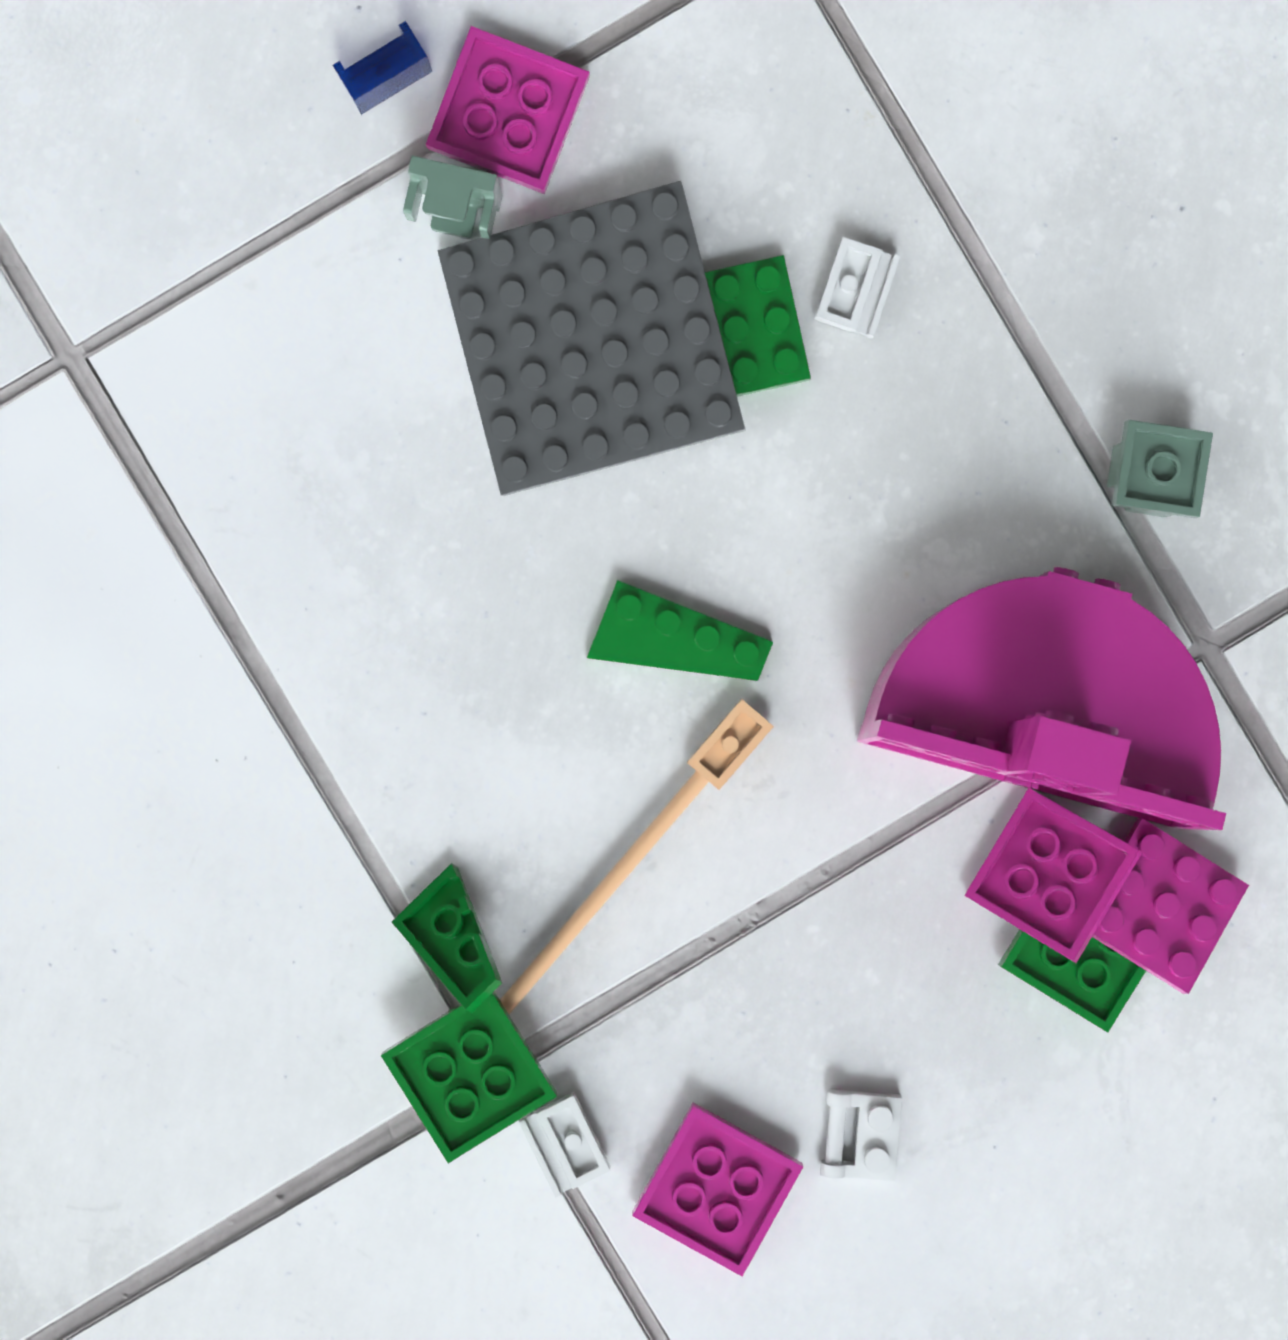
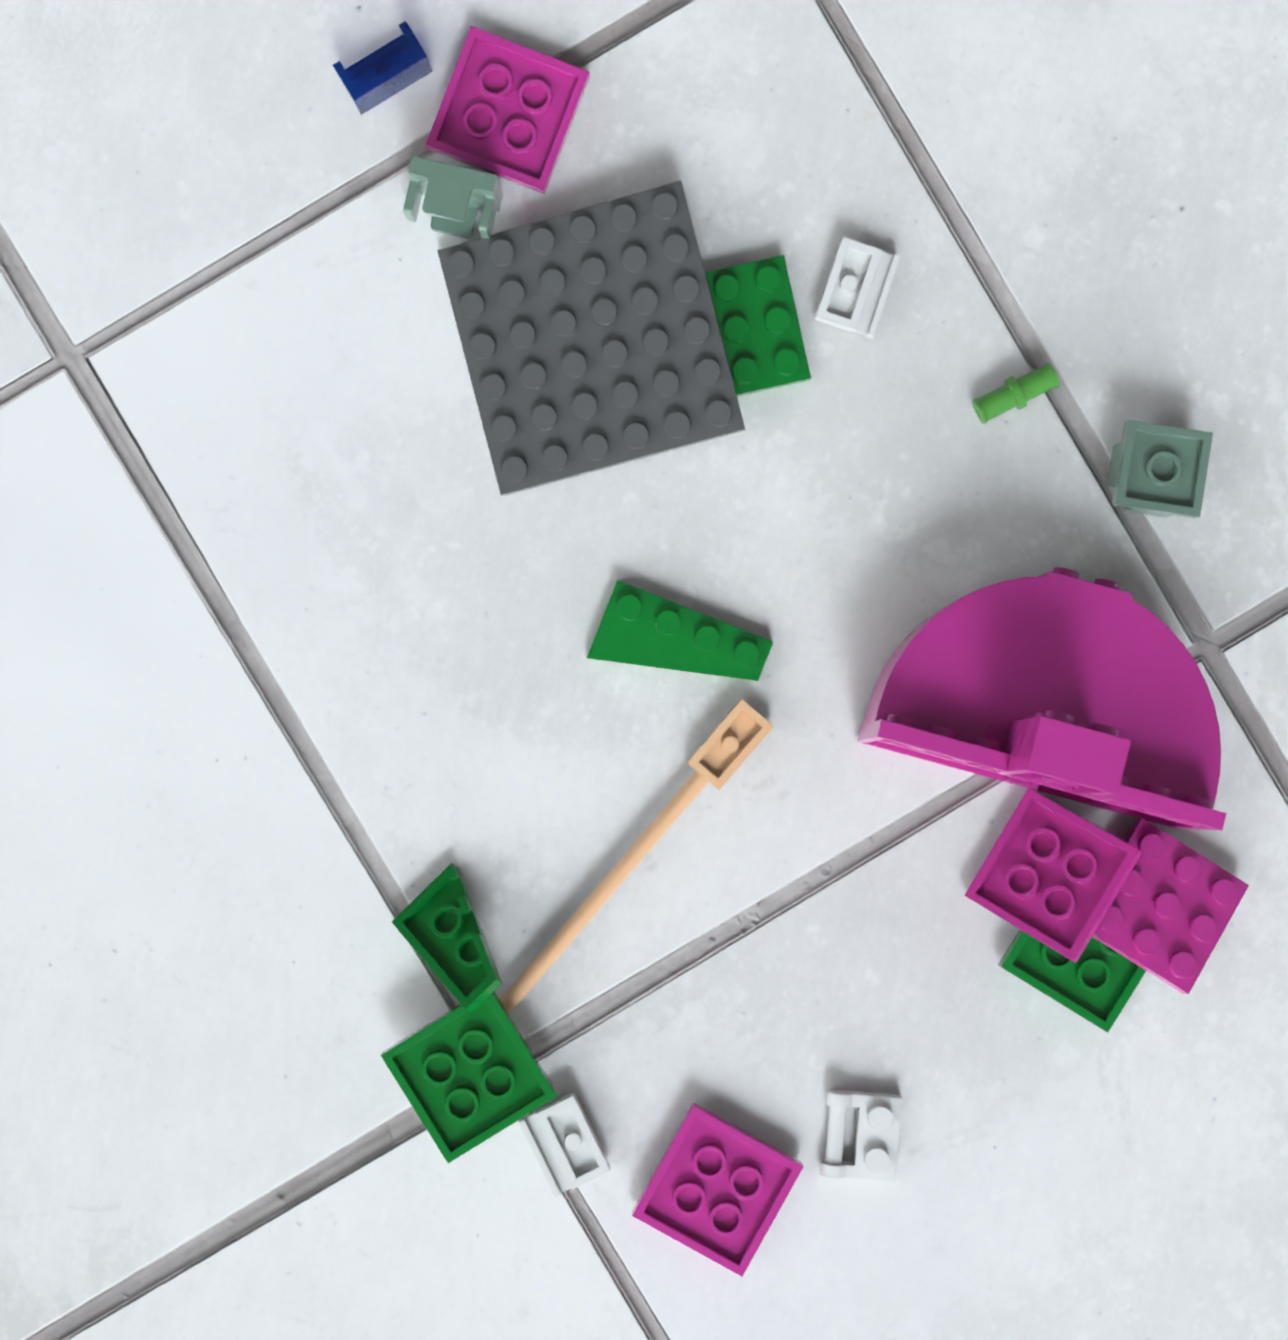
none -> bright green pin [972,362,1060,424]

